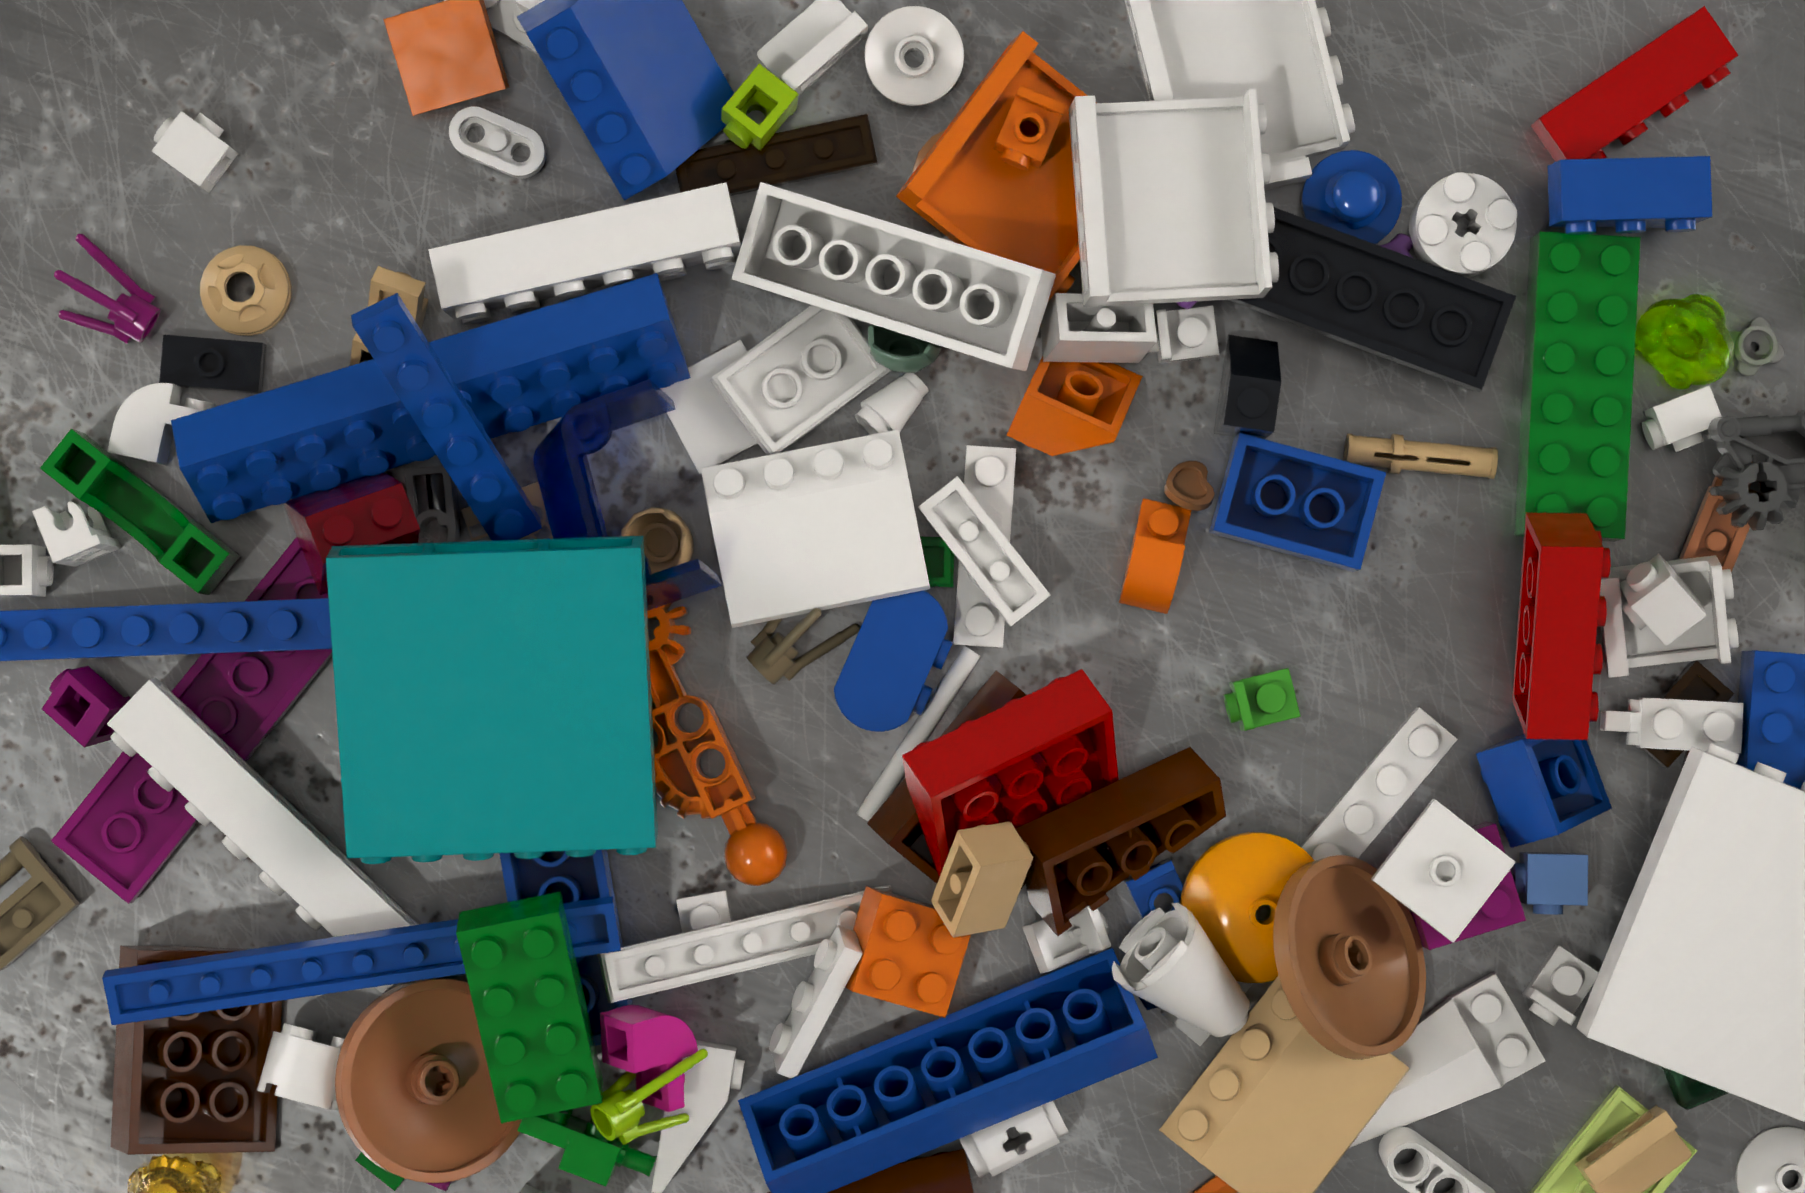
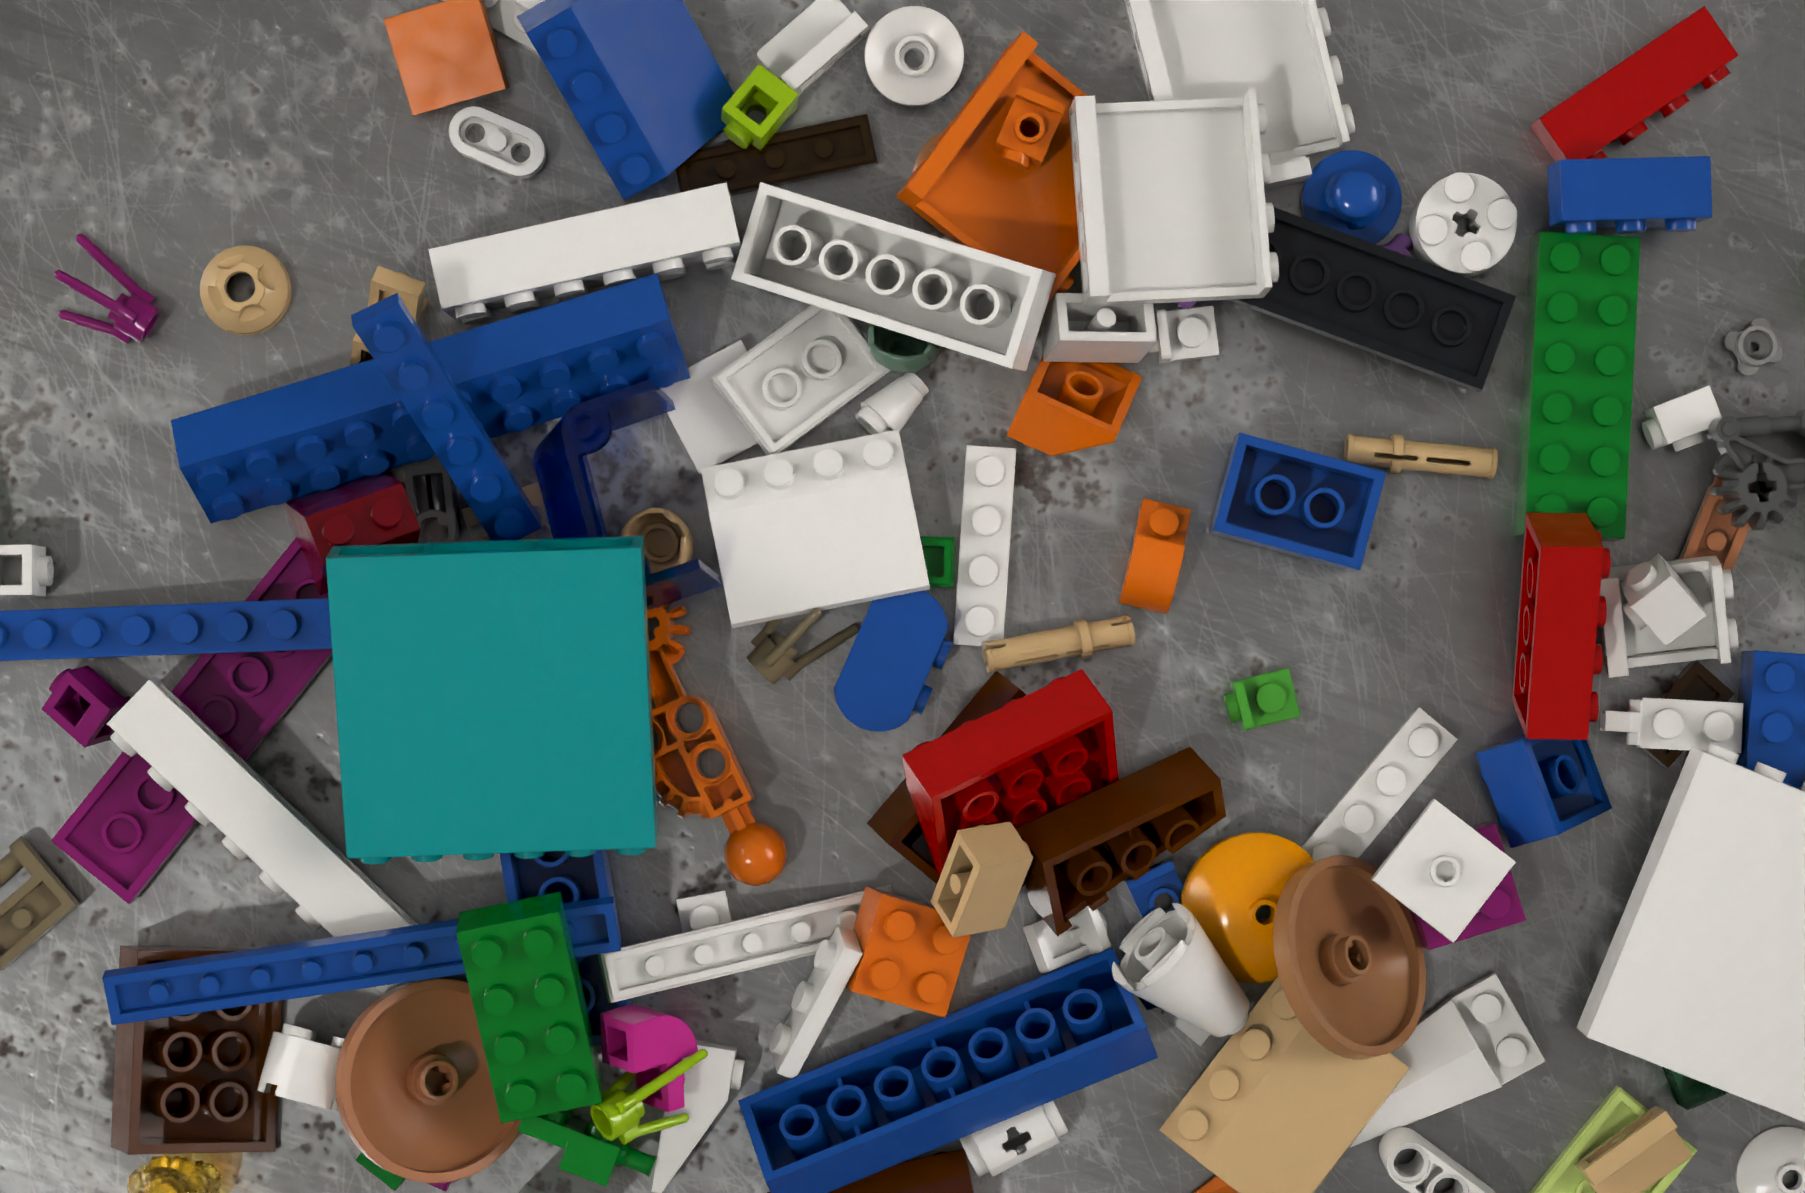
white hinge [32,501,122,567] -> none
green arch [40,429,240,595] -> none
white brick [107,383,216,466] -> none
white brick [152,111,238,193] -> none
black plate [159,335,266,394] -> none
white bar [856,646,981,821] -> none
white plate [918,476,1051,627] -> none
medium nougat piece [1164,461,1215,511] -> none
black slope [1214,335,1281,439] -> none
medium blue brick [1511,852,1588,915] -> none
white bracket [1522,944,1599,1027] -> none
clear neon green plate [1635,294,1734,390] -> none
none -> tan pin [982,614,1135,673]

